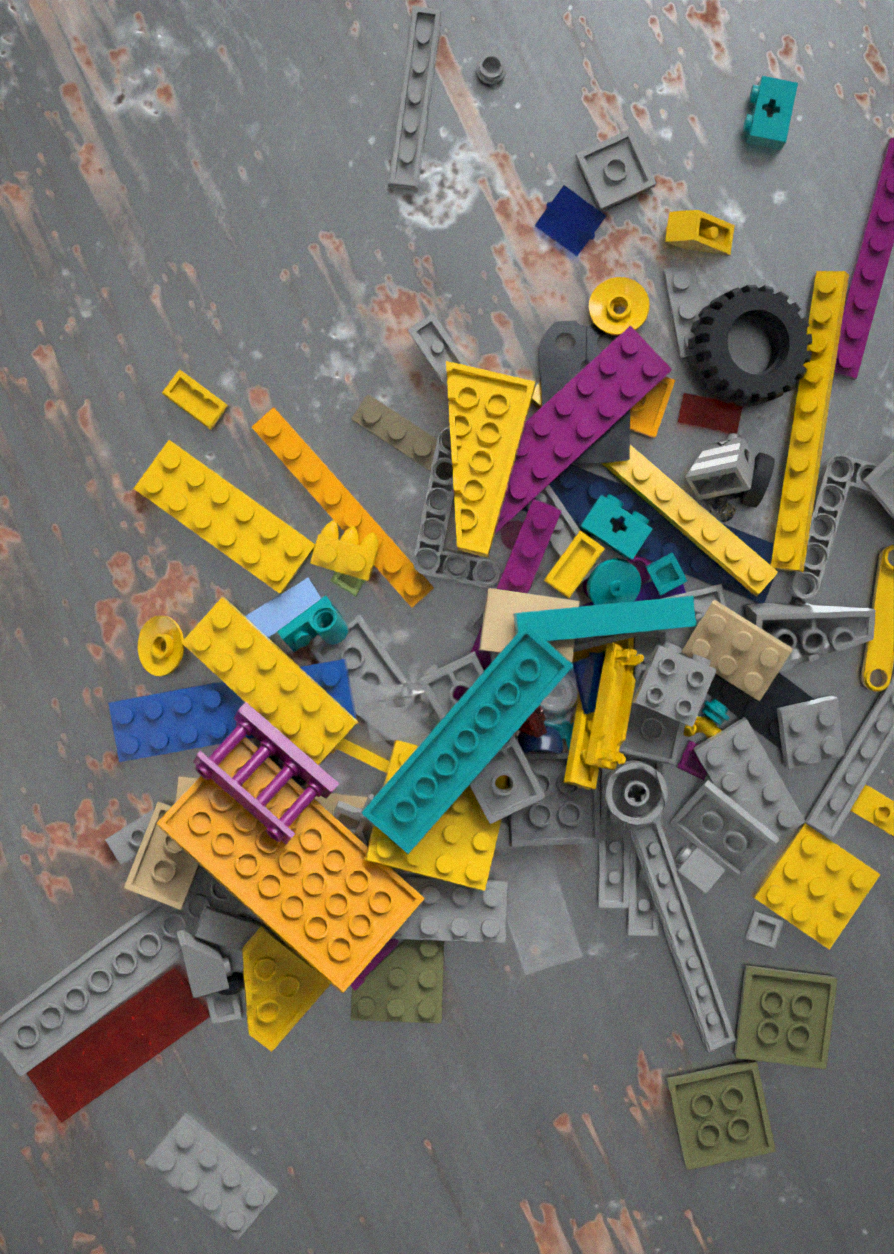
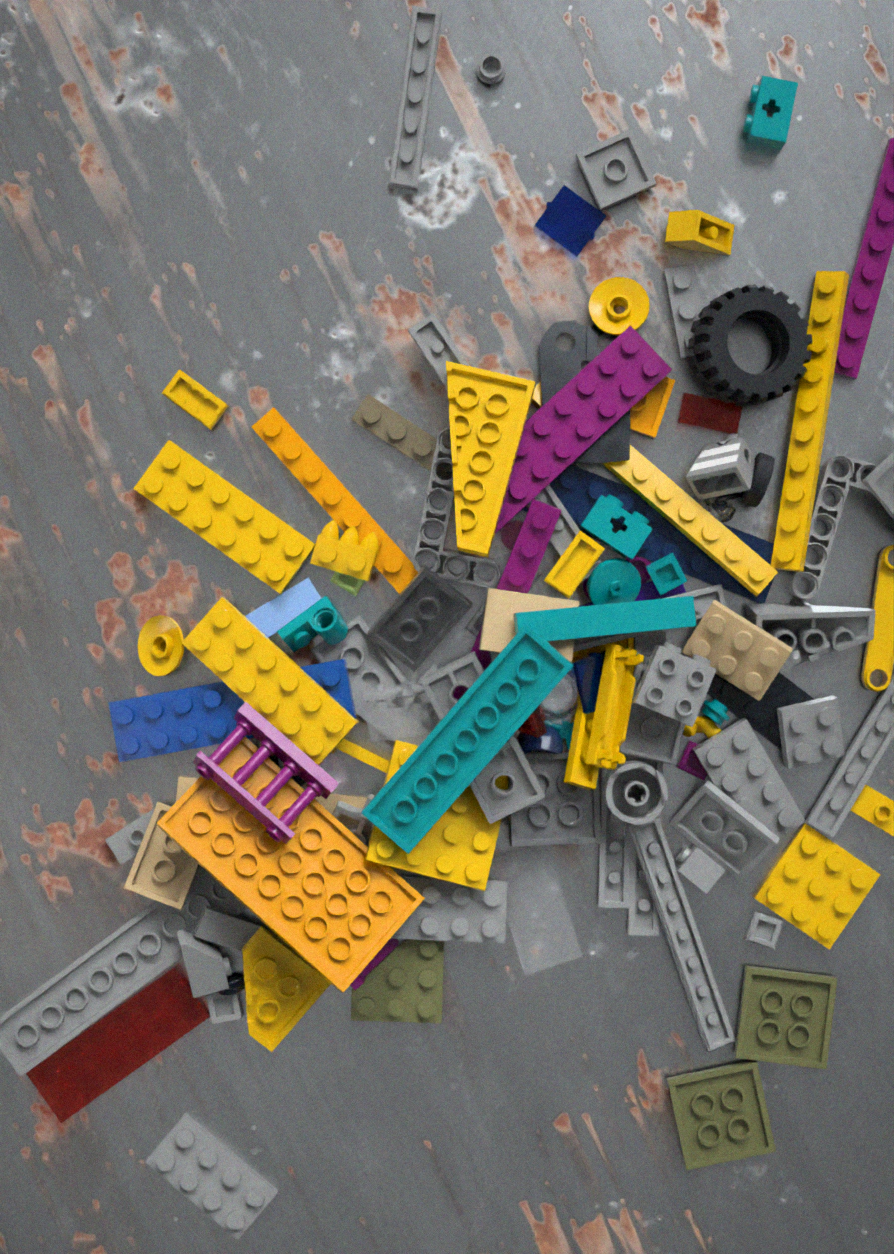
none -> flat silver plate [367,565,472,671]

